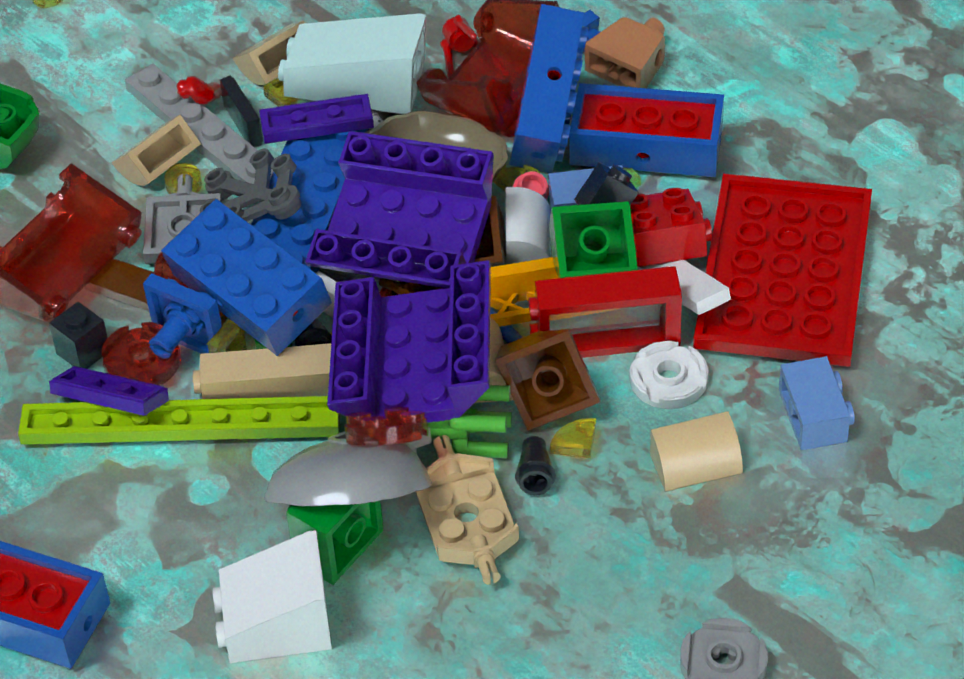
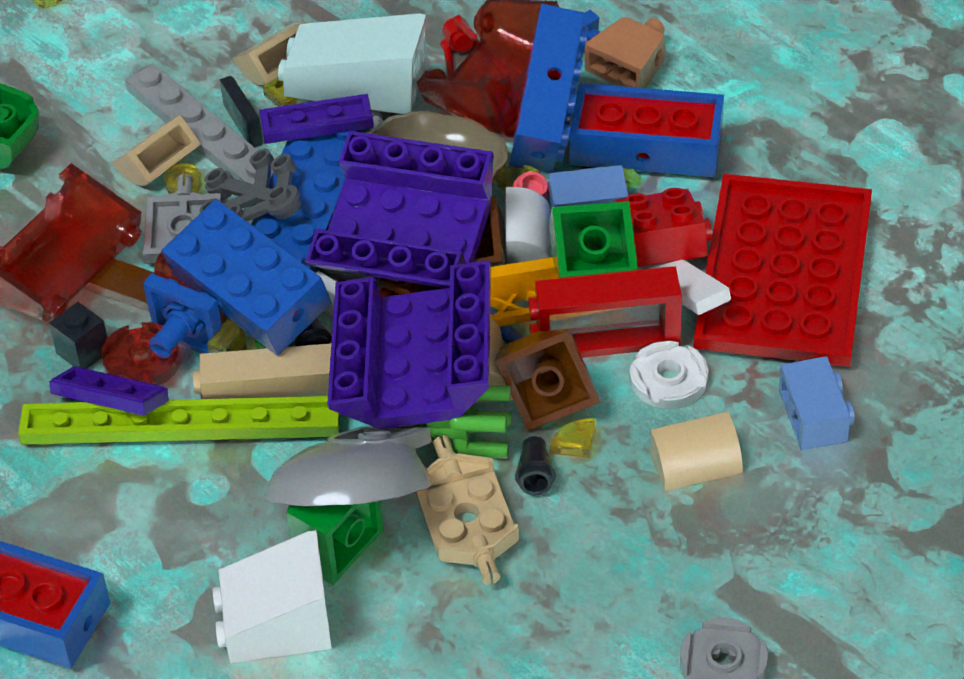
red arm [177,76,222,105] -> none
clear red plate [345,407,429,445] -> none
black brick [574,162,639,205] -> none

